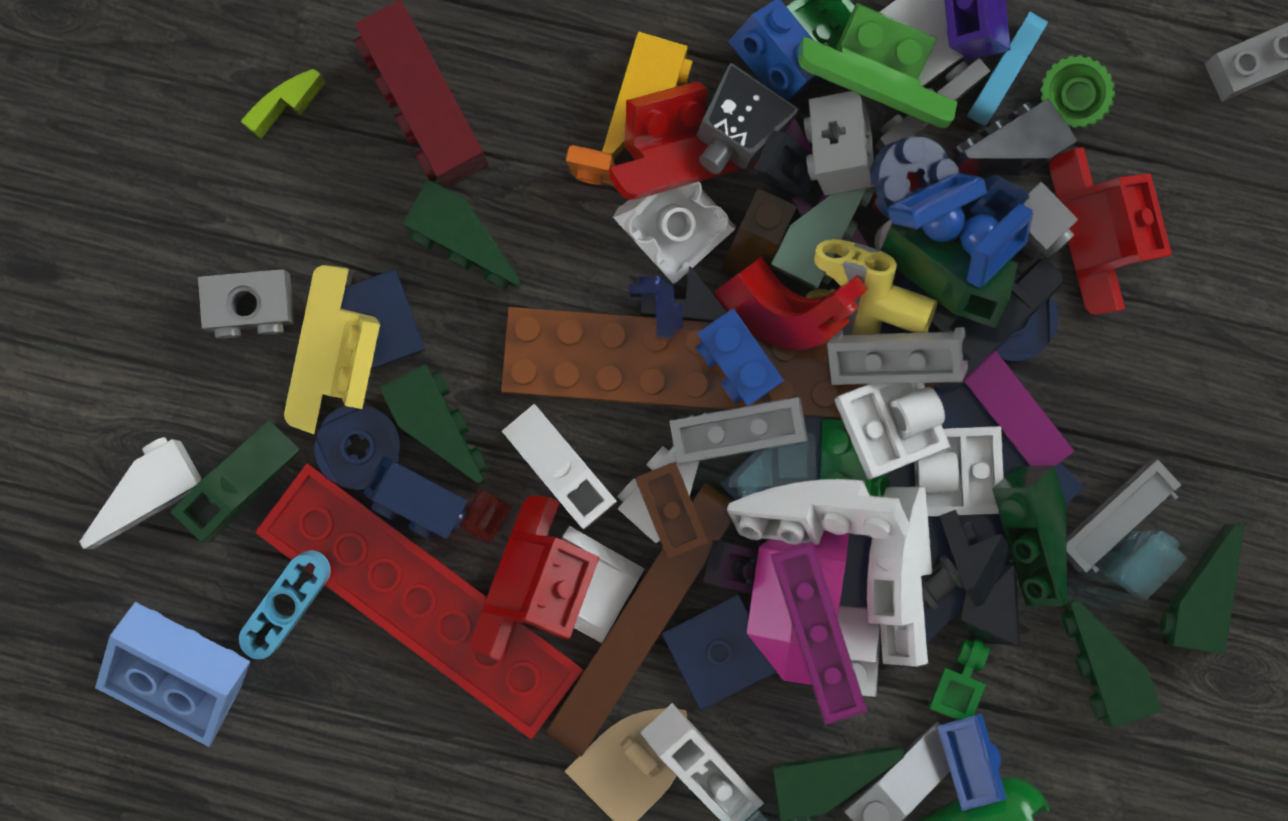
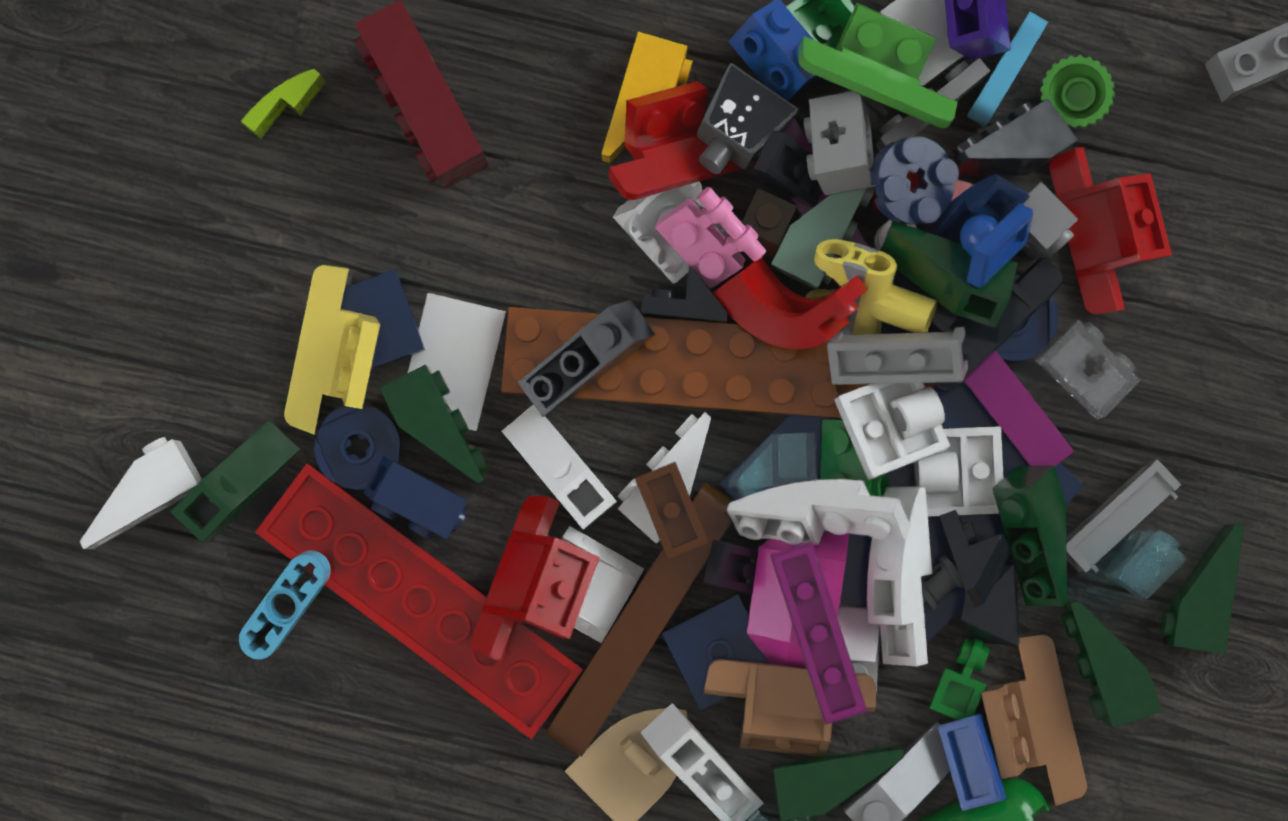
light blue slope [95,602,250,747] -> none
light grey brick [198,269,295,339] -> none
dark green slope [403,179,522,291] -> none
clear red slope [460,488,512,544] -> none
orange plate [566,145,615,185] -> none
clear blue bracket [630,276,683,340] -> none
light grey plate [670,397,808,464] -> none
blue brick [695,309,784,407] -> none
blue tile [888,173,987,242] -> none
none -> white sticker [408,293,506,431]
none -> black slope [518,300,656,417]
none -> bright pink plate [655,187,766,289]
none -> medium nougat plate [703,659,876,757]
none -> medium nougat plate [981,635,1087,806]
none -> clear brick [1036,320,1141,420]

